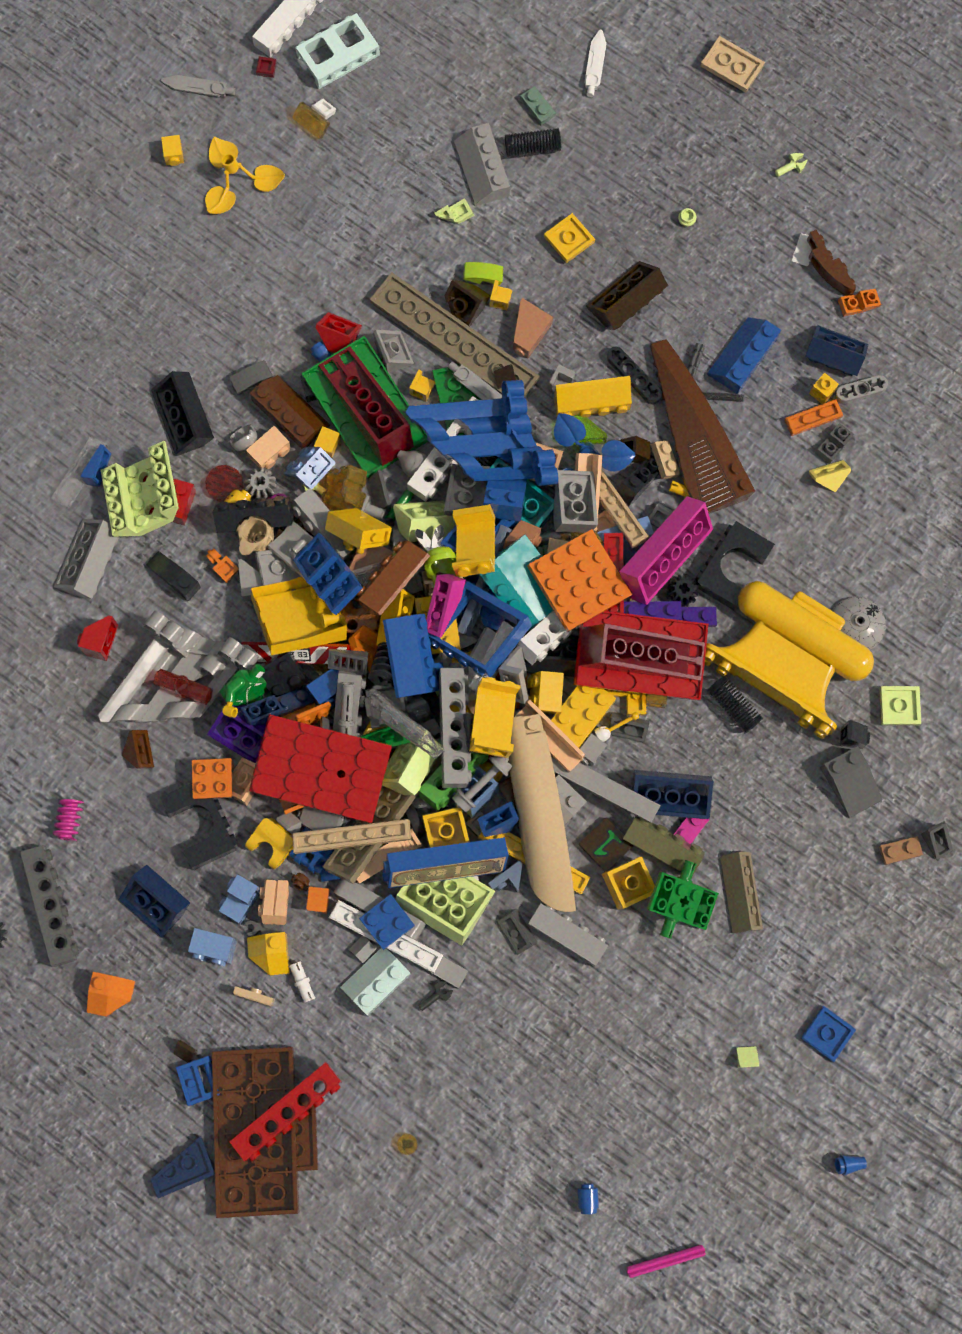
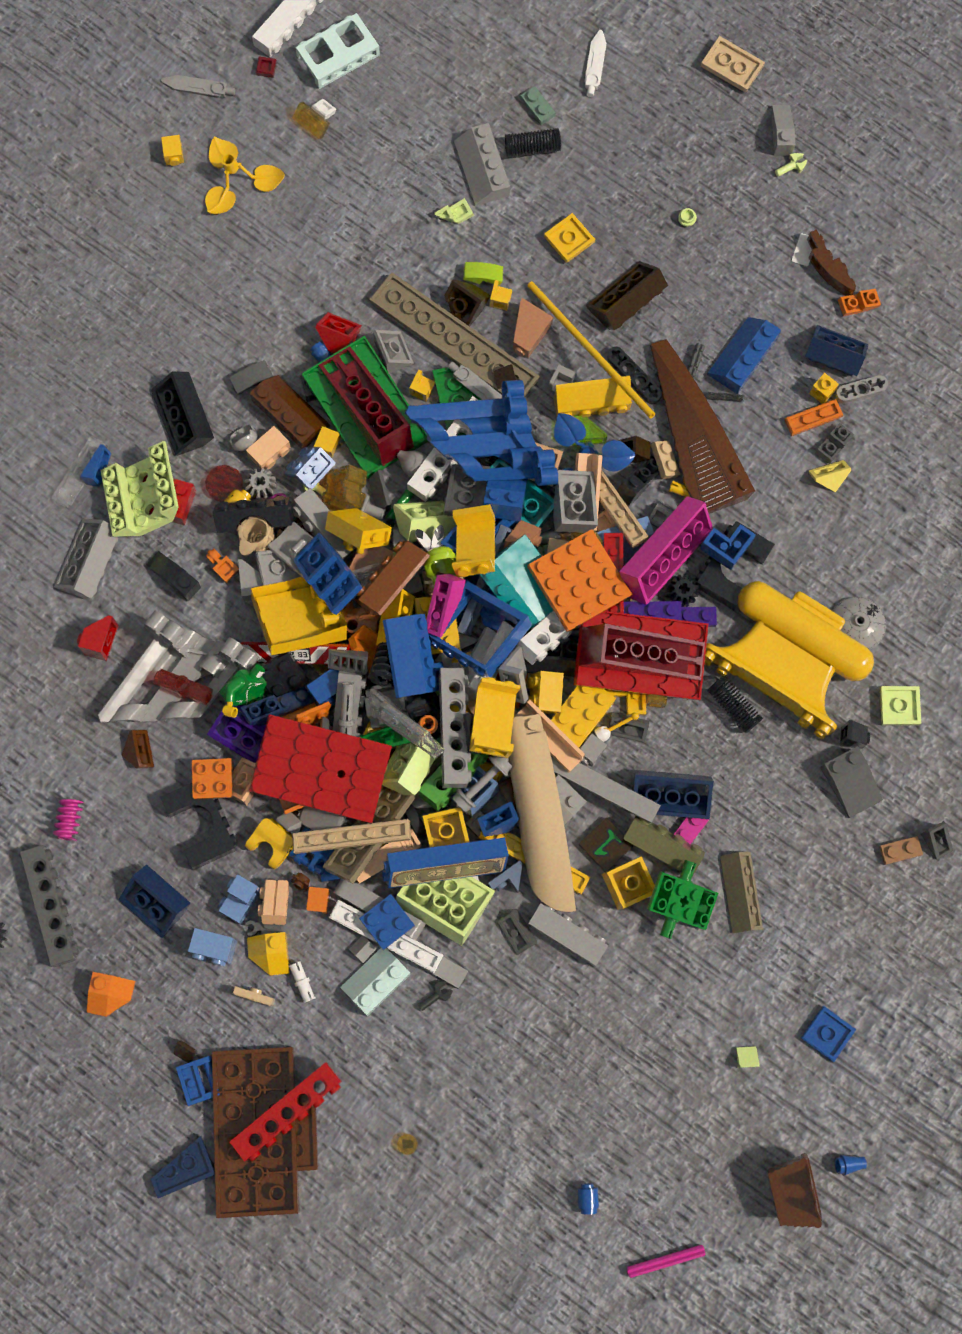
none -> orange cone [418,715,438,735]
none -> yellow piece [527,281,655,419]
none -> blue brick [700,524,756,570]
none -> reddish brown piece [768,1153,822,1228]
none -> light grey slope [772,105,795,156]

